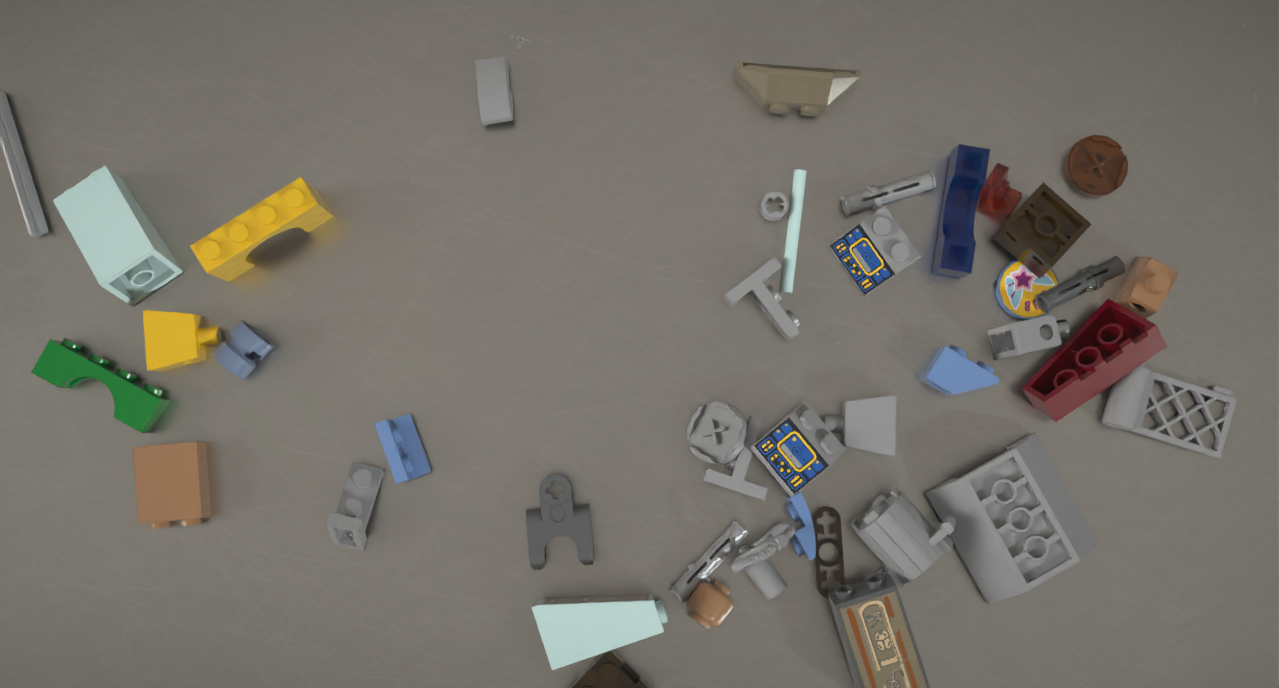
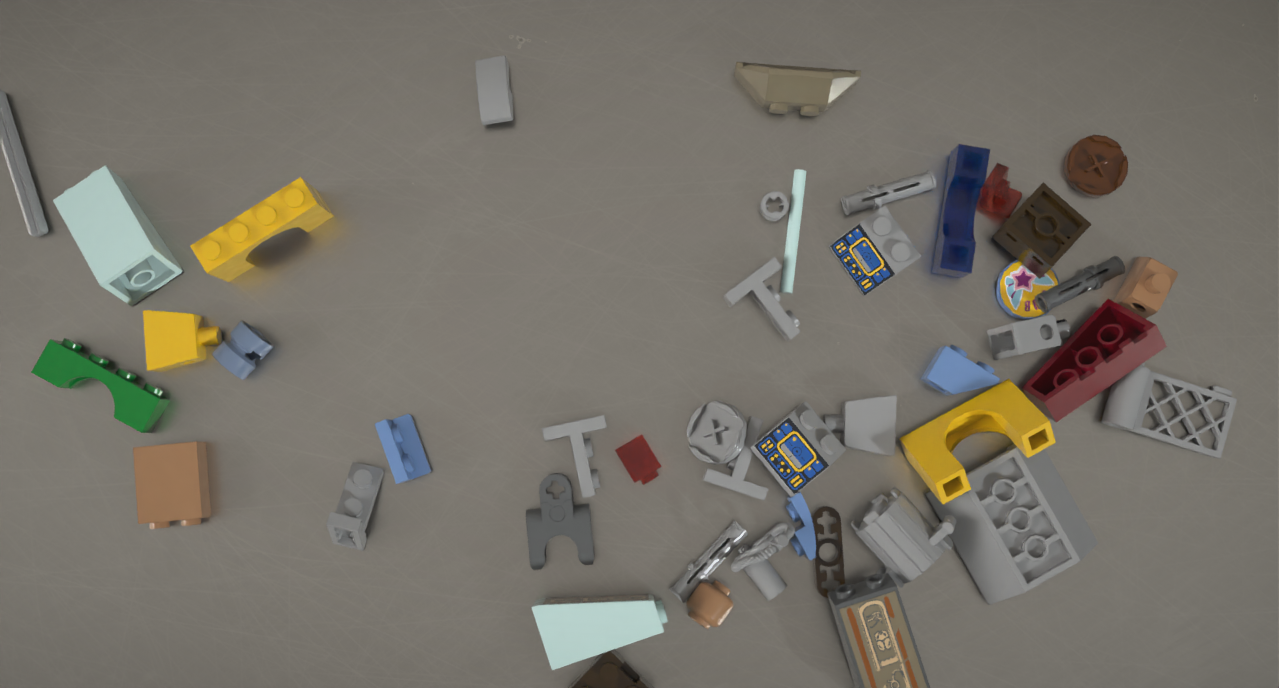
none -> light grey bracket [542,415,607,498]
none -> clear red bracket [615,434,662,485]
none -> yellow arch [899,379,1056,504]

